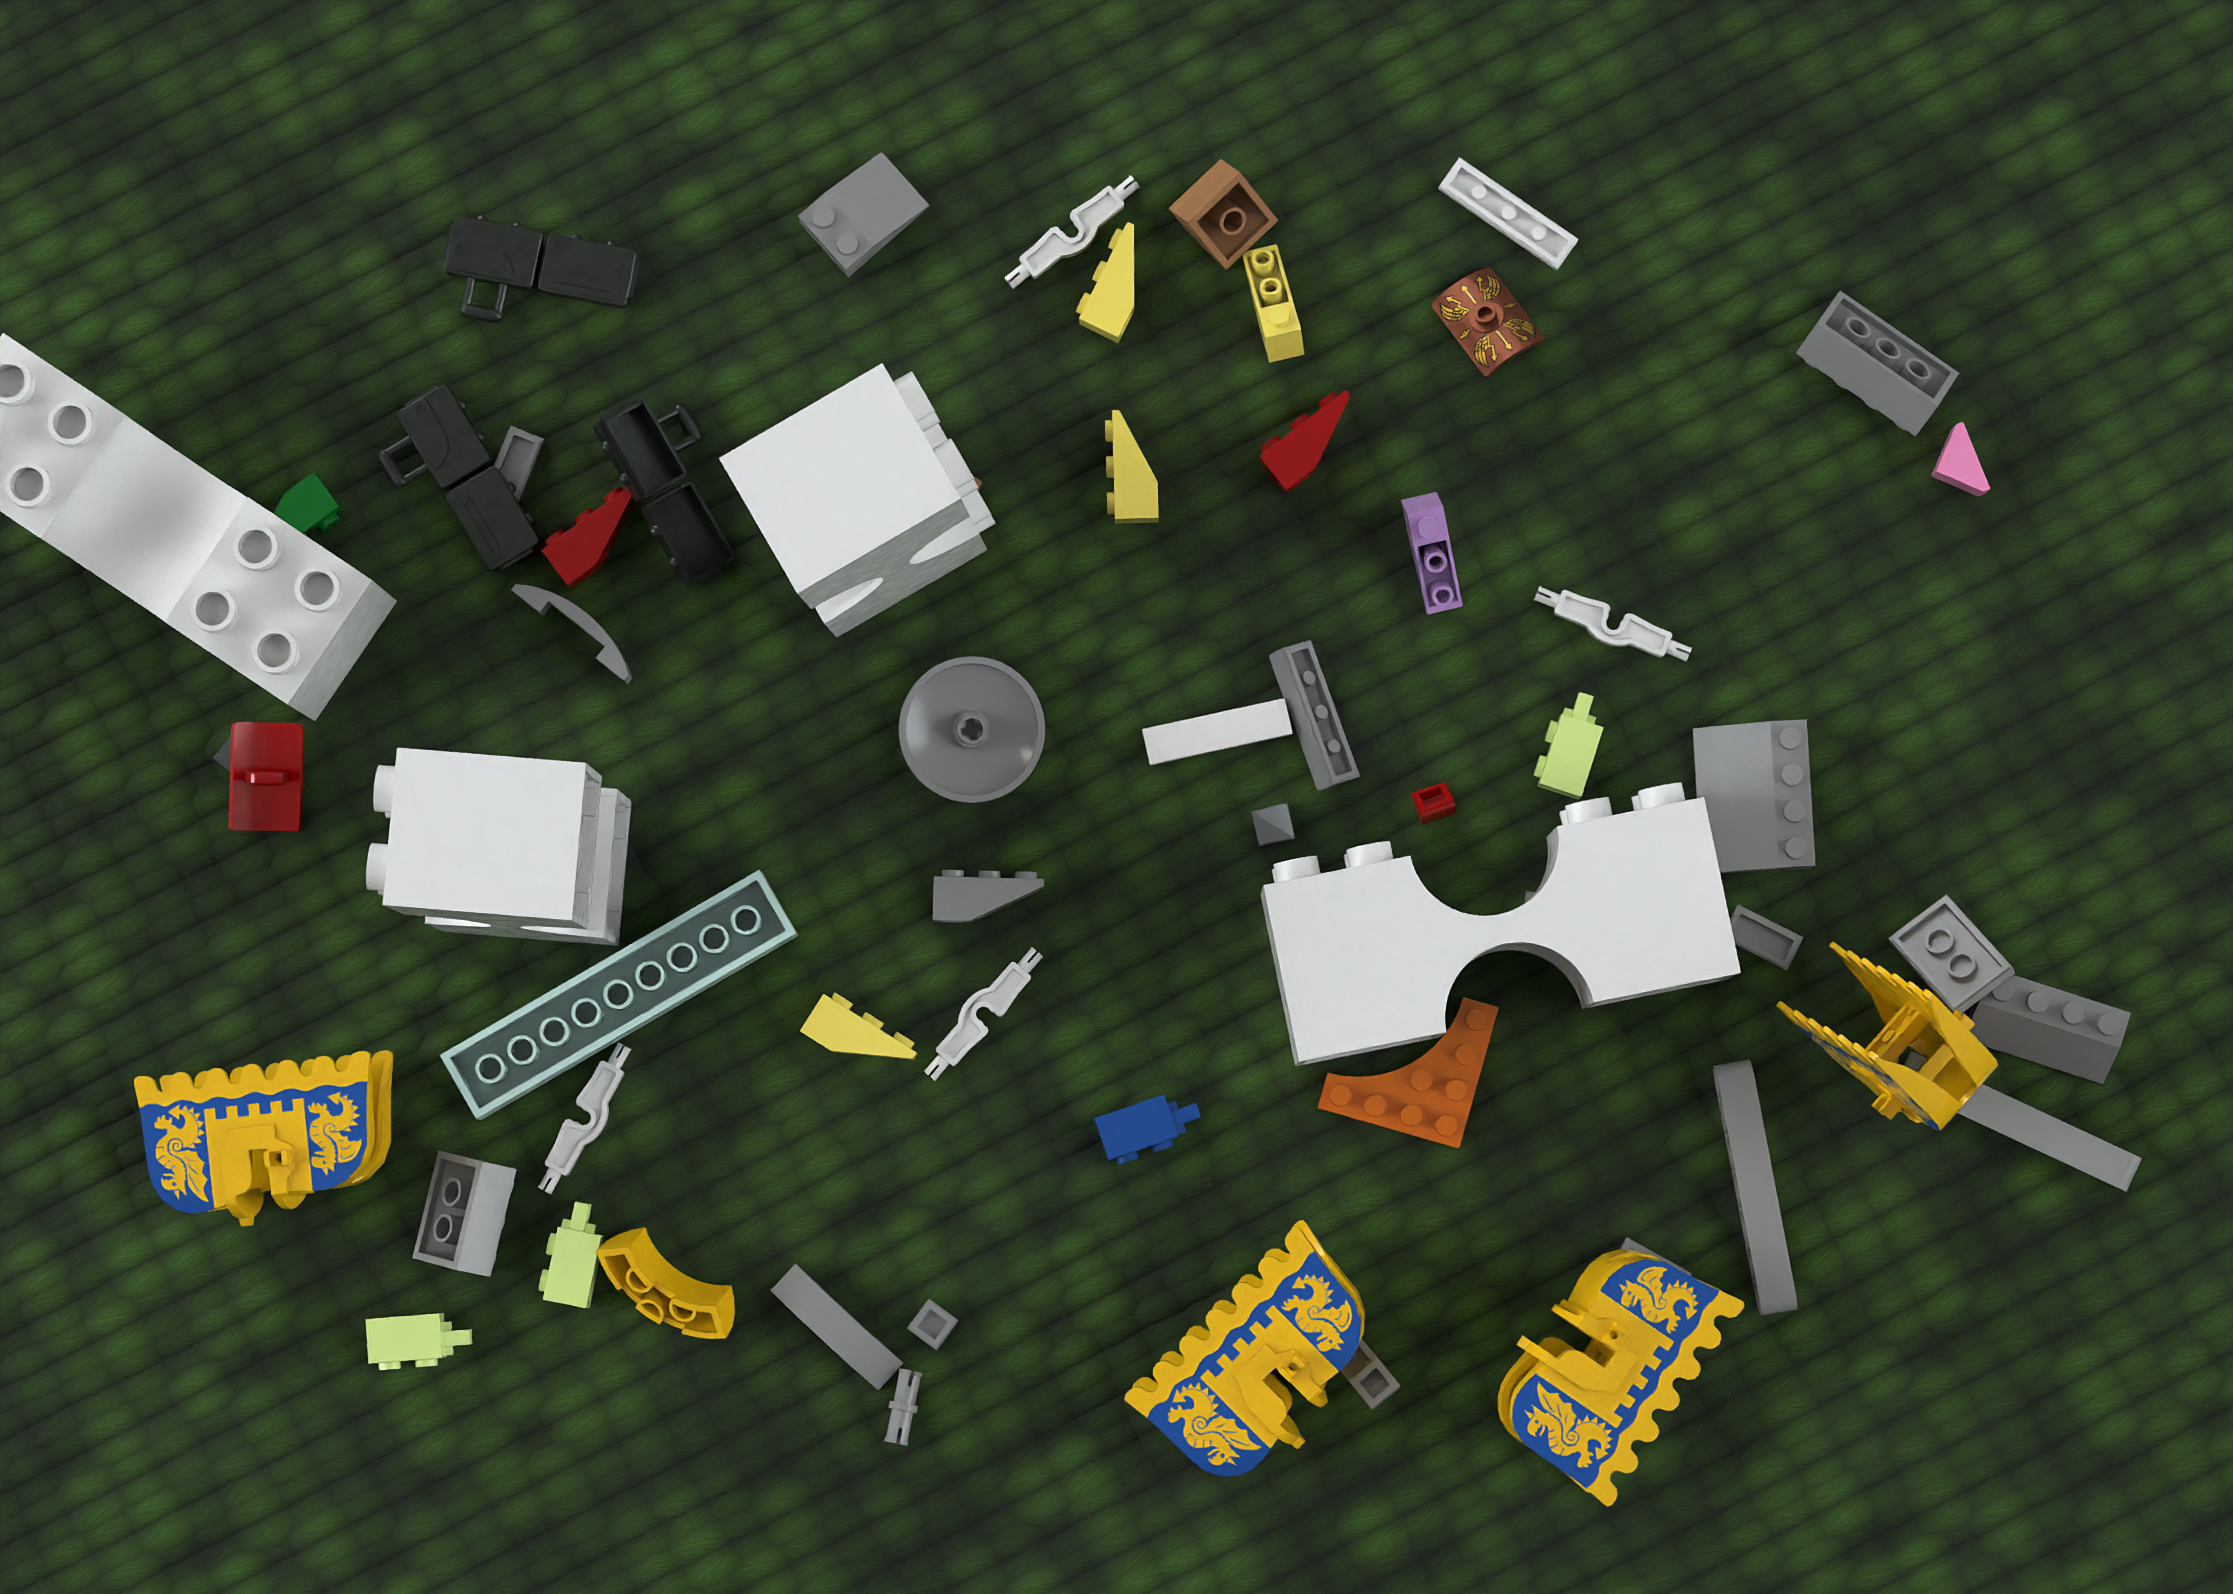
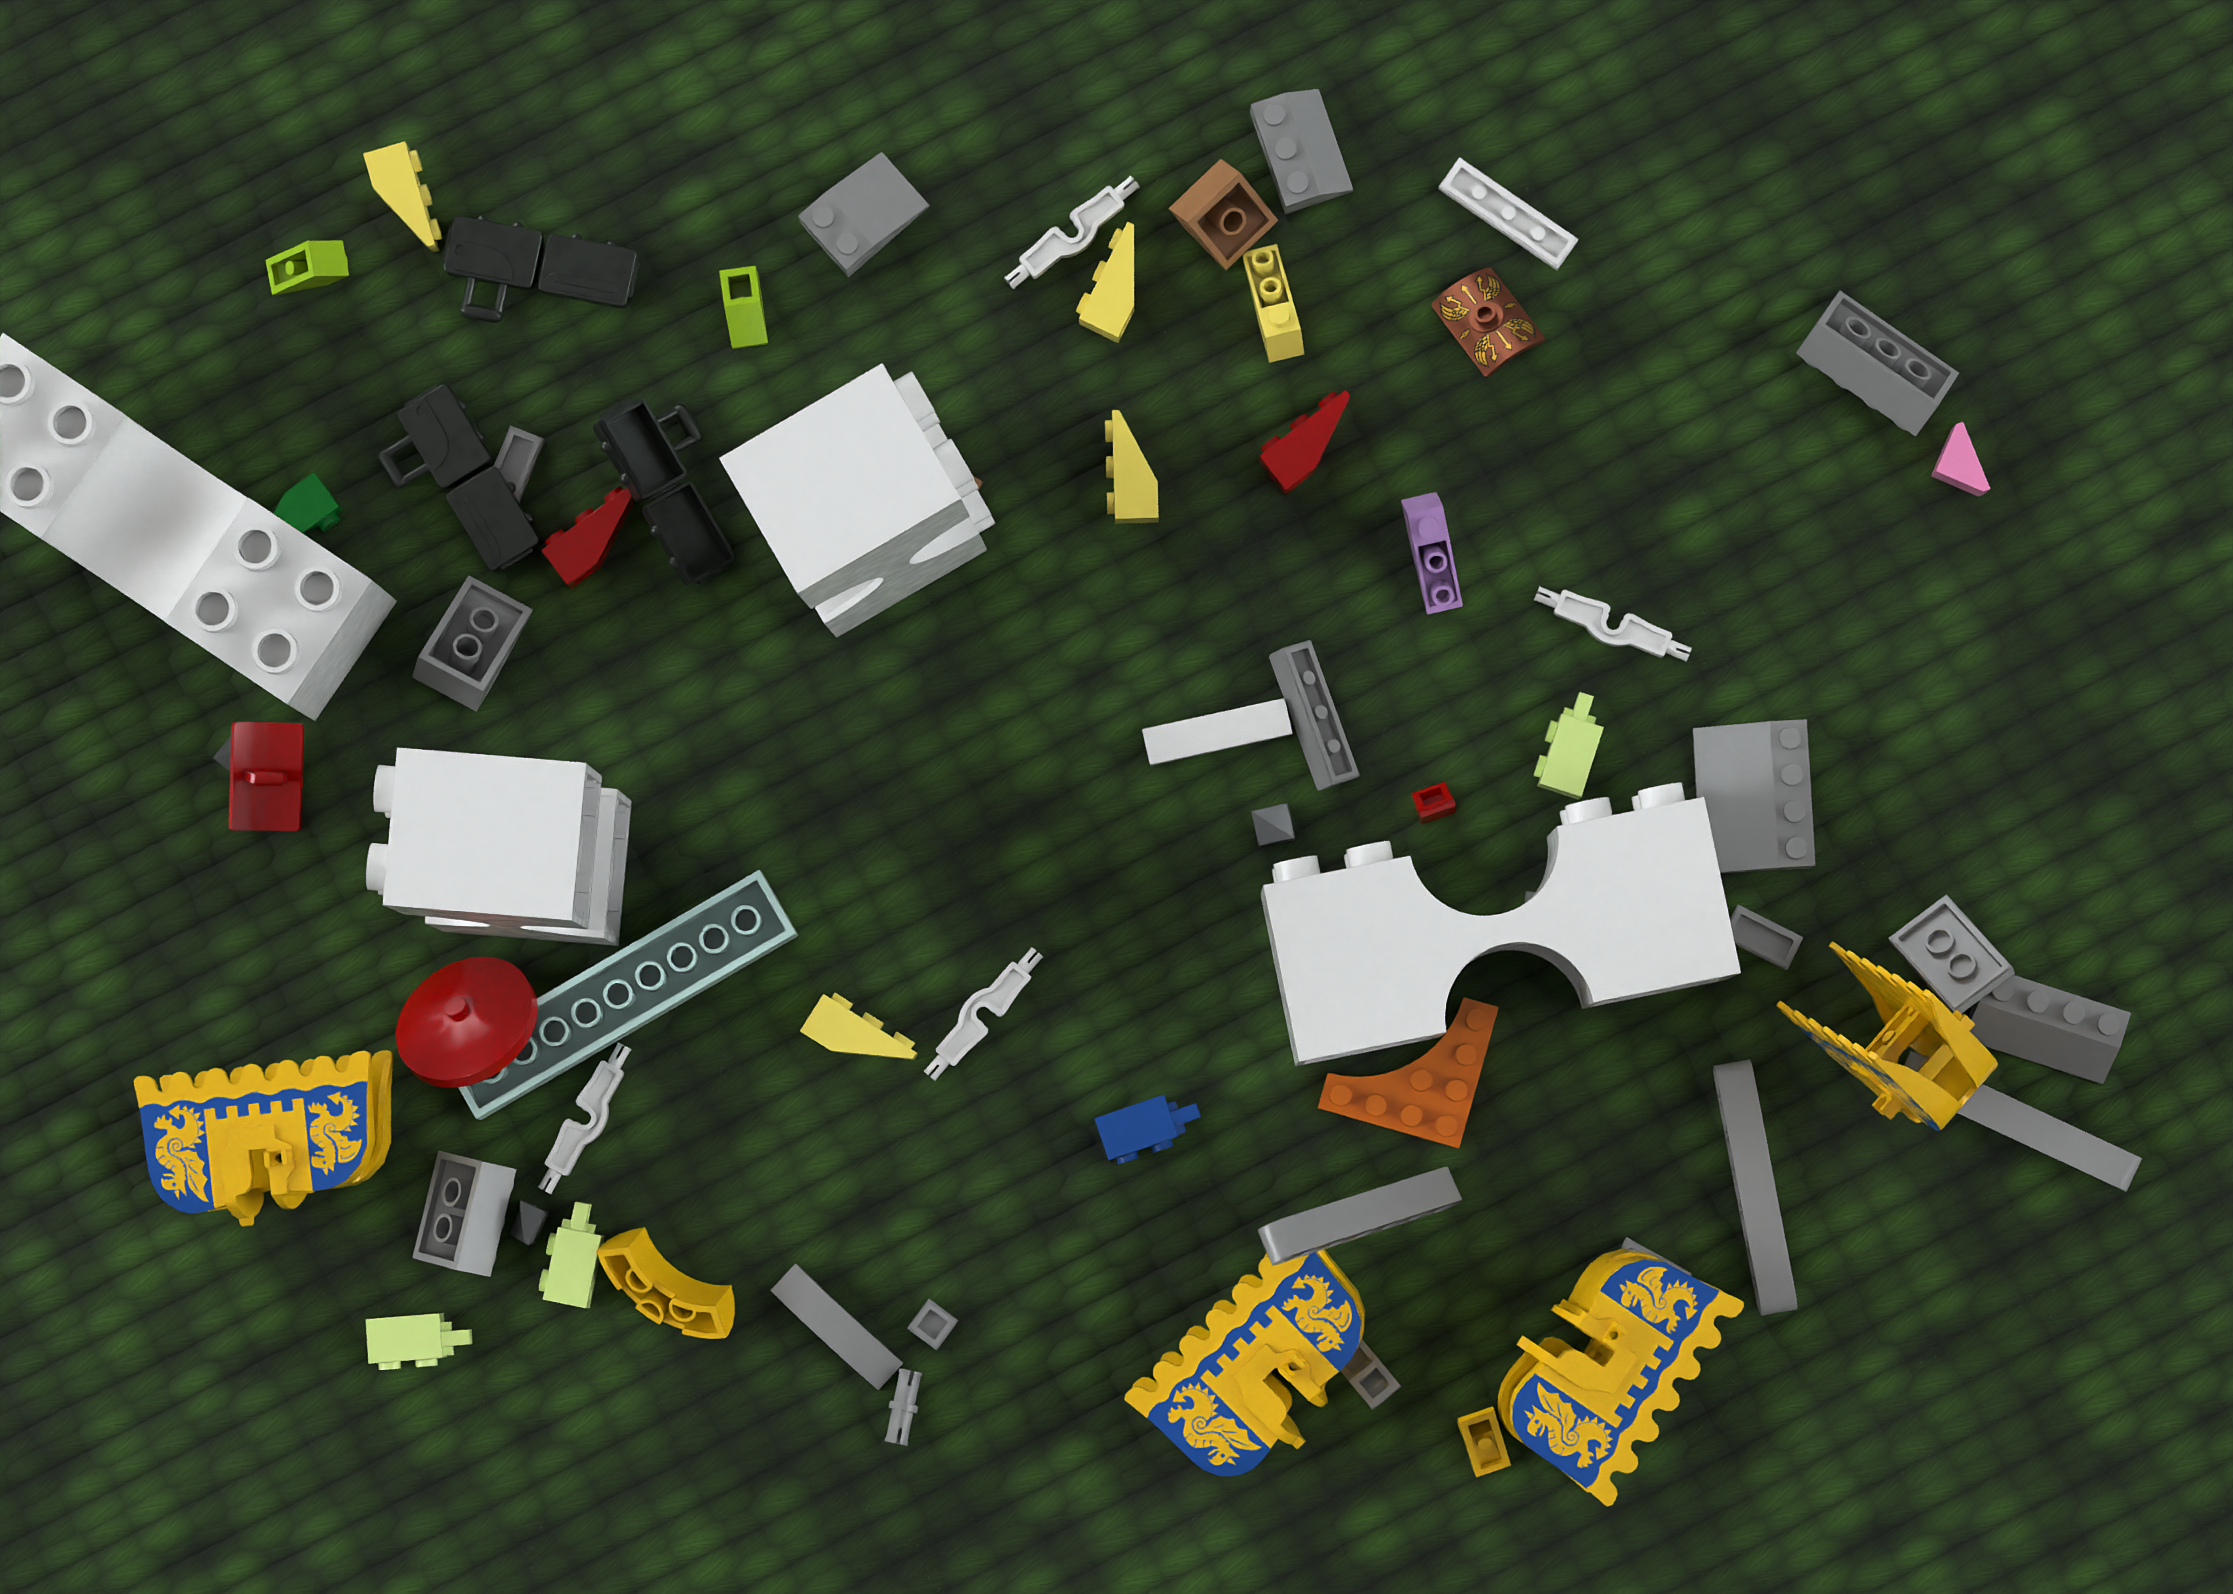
light grey slope [511,584,632,684] -> none
light grey dish [898,656,1045,803] -> none
light grey slope [933,870,1045,923] -> none
none -> lime slope [266,240,349,295]
none -> light yellow slope [363,141,443,253]
none -> red dish [396,957,538,1088]
none -> light grey slope [412,576,533,712]
none -> dark grey slope [510,1200,549,1245]
none -> lime slope [719,266,768,349]
none -> light grey slope [1250,89,1354,214]
none -> light grey beam [1258,1166,1462,1266]
none -> yellow slope [1457,1406,1511,1477]

